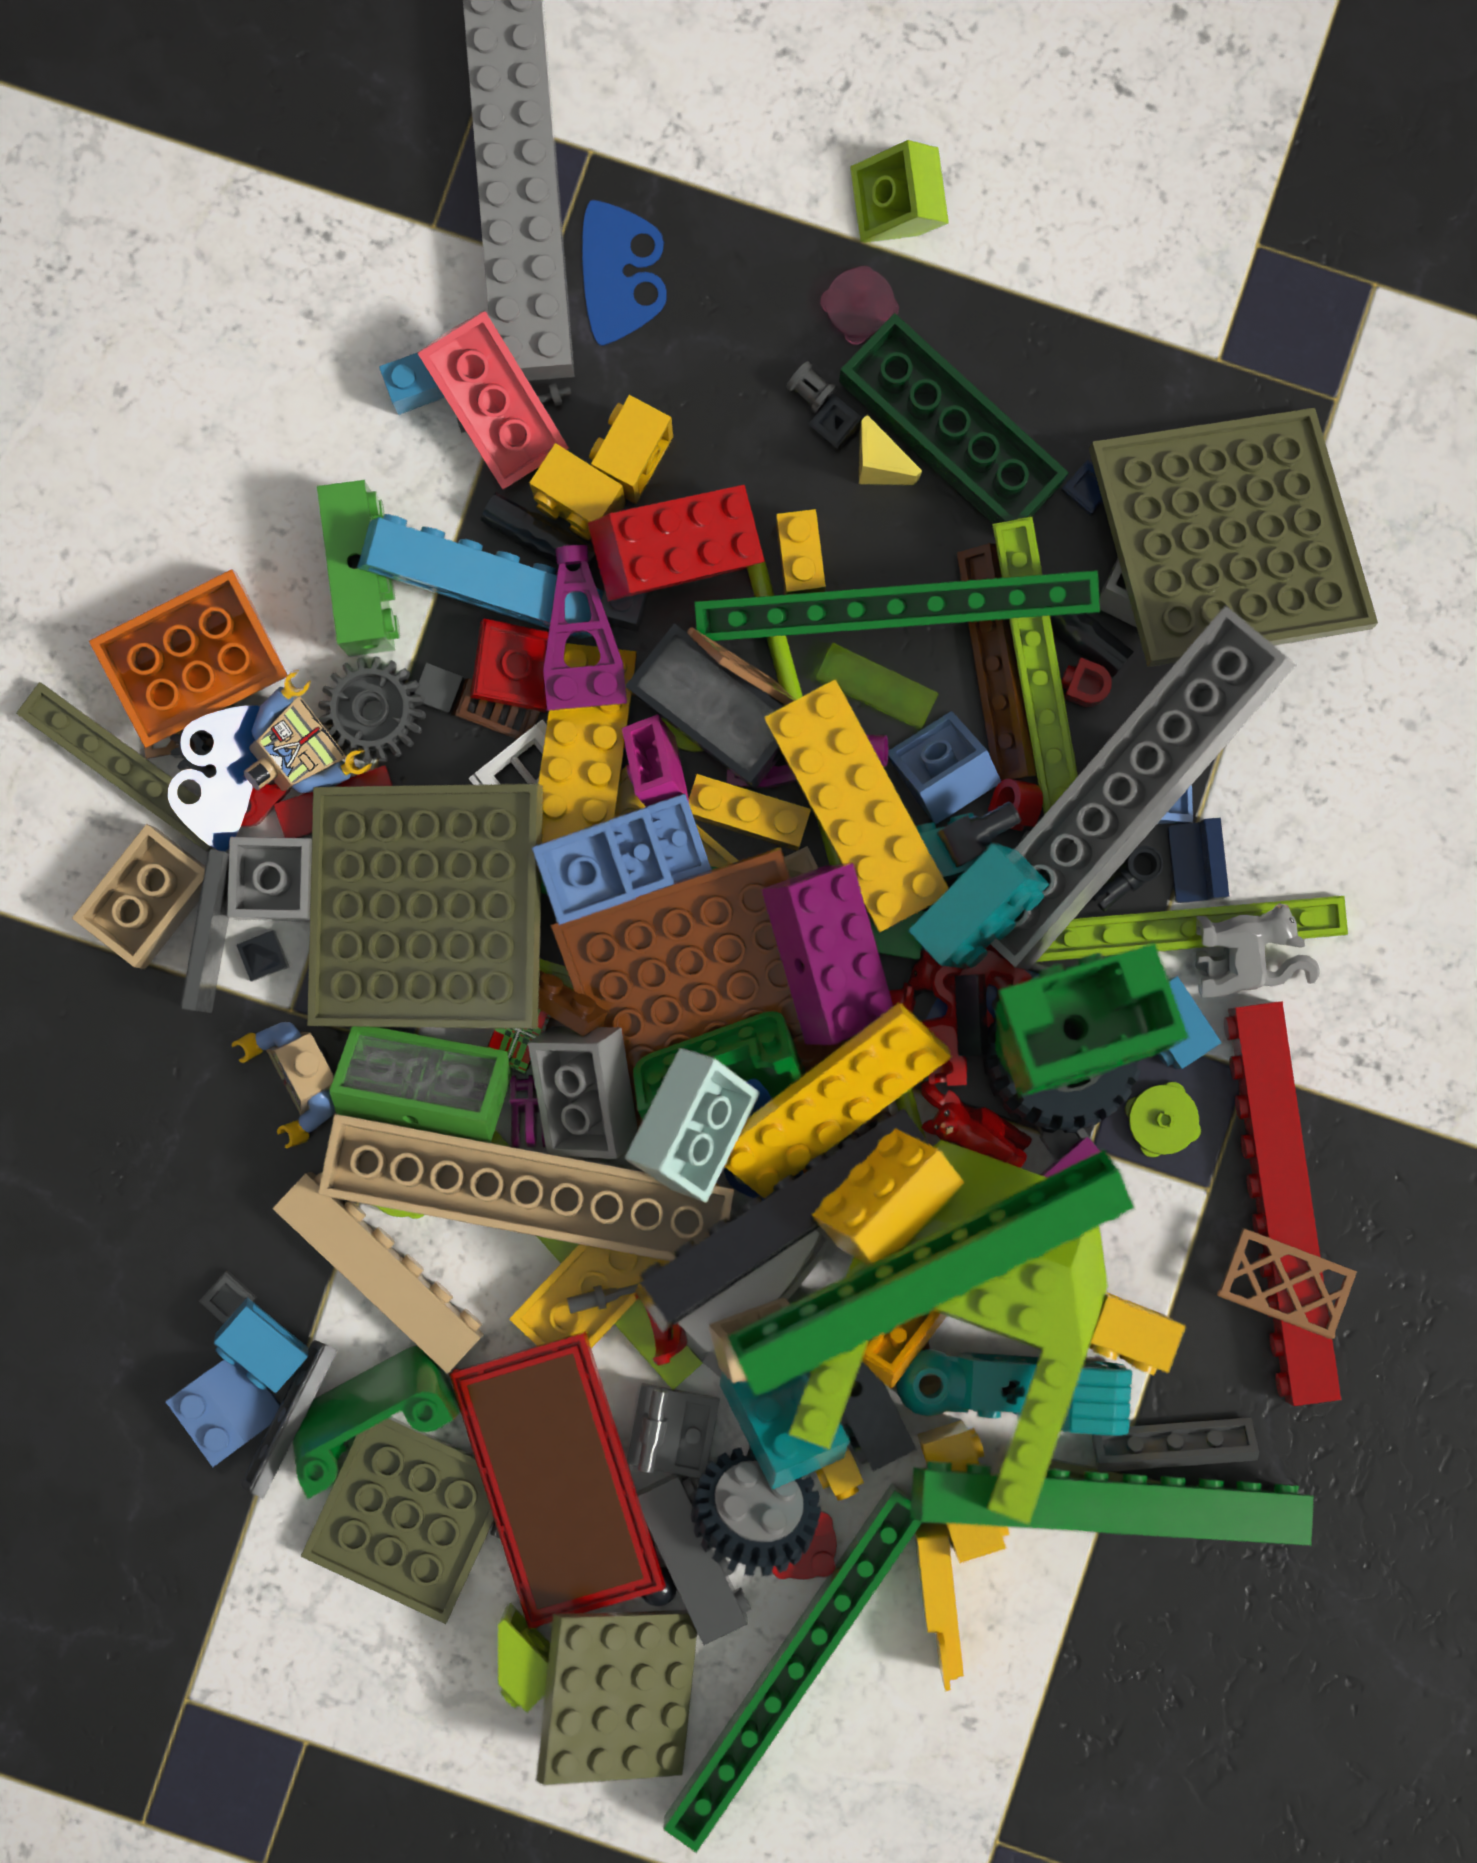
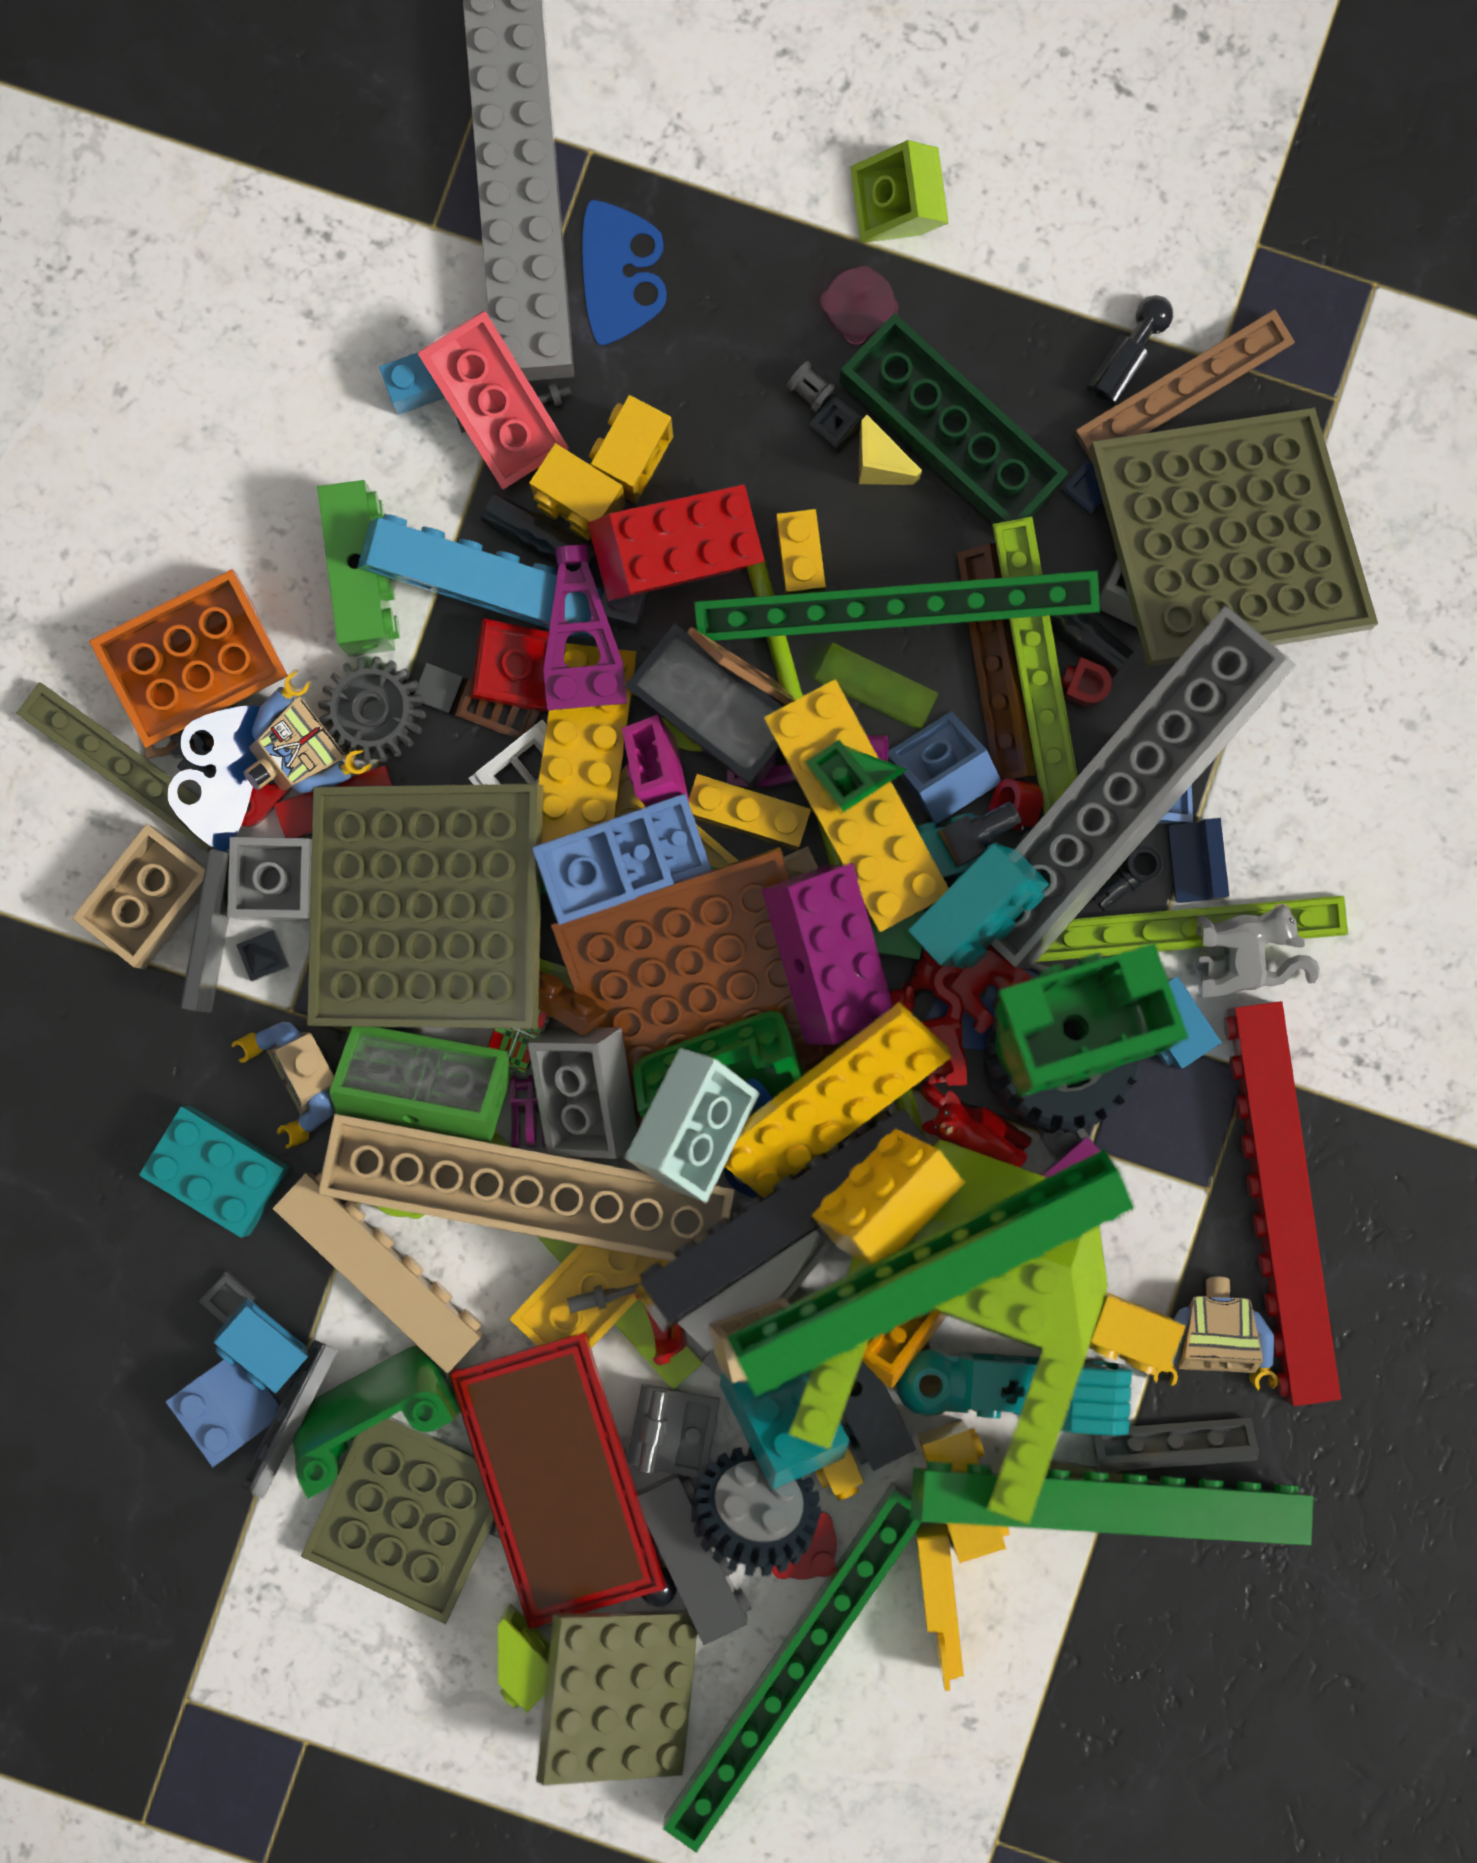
black slope [955,974,988,1056] -> none
lime piece [1124,1082,1201,1157] -> none
medium nougat window [1217,1228,1357,1339] -> none
none -> teal brick [139,1106,292,1238]
none -> green slope [805,740,907,815]
none -> medium nougat plate [1074,309,1295,464]
none -> black piece [1087,295,1173,406]
none -> torso [1153,1277,1278,1391]

